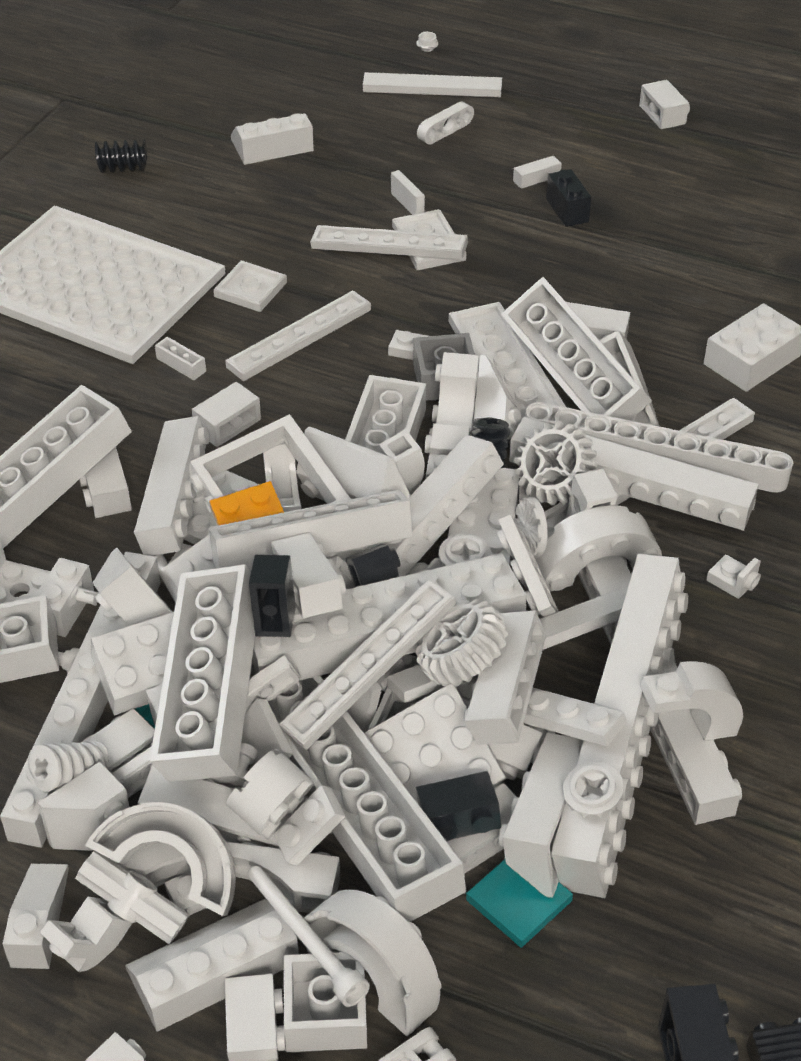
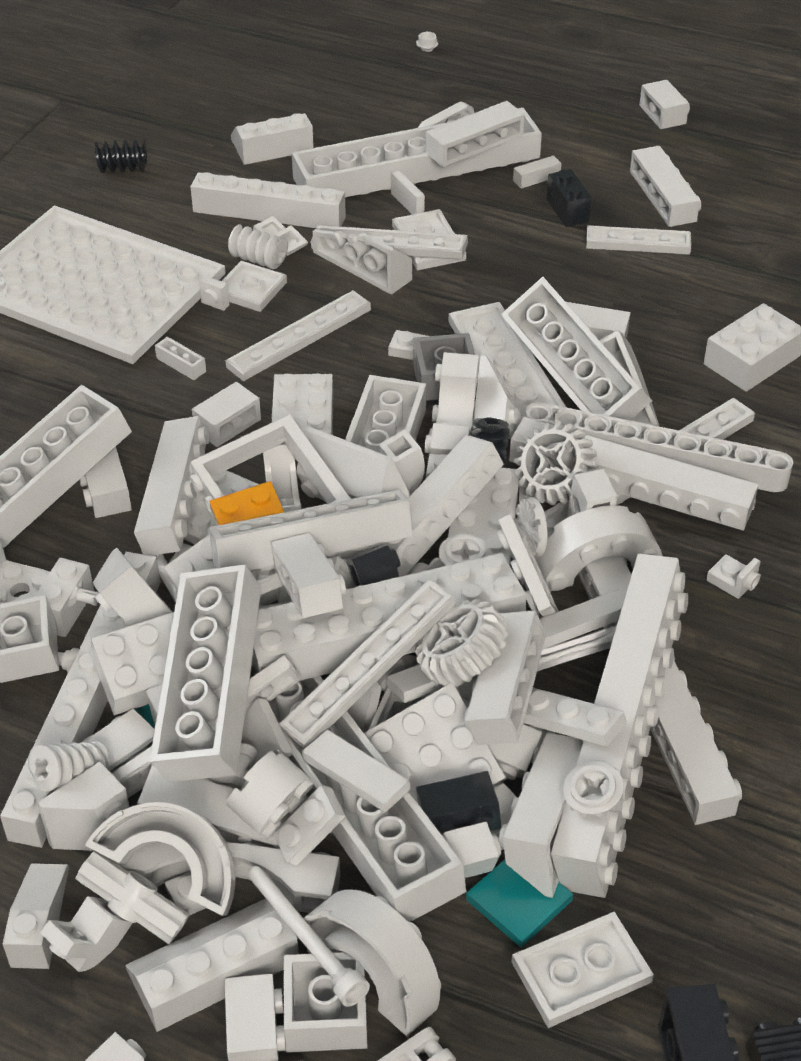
black brick [249,555,296,637] -> none
white tile [363,72,502,97] -> none
white arch [640,661,743,741] -> none
none -> white brick [190,172,346,228]
none -> white plate [199,276,230,311]
none -> white piece [228,224,288,270]
none -> white slope [253,216,308,256]
none -> white brick [272,373,333,435]
none -> white brick [292,108,542,198]
none -> white tile [302,729,411,813]
none -> white wedge [312,229,412,295]
none -> white brick [426,101,525,167]
none -> white brick [443,822,501,878]
none -> white plate [512,912,654,1028]
none -> white axle [537,625,617,671]
none -> white tile [586,225,691,254]
none -> white brick [630,146,701,227]

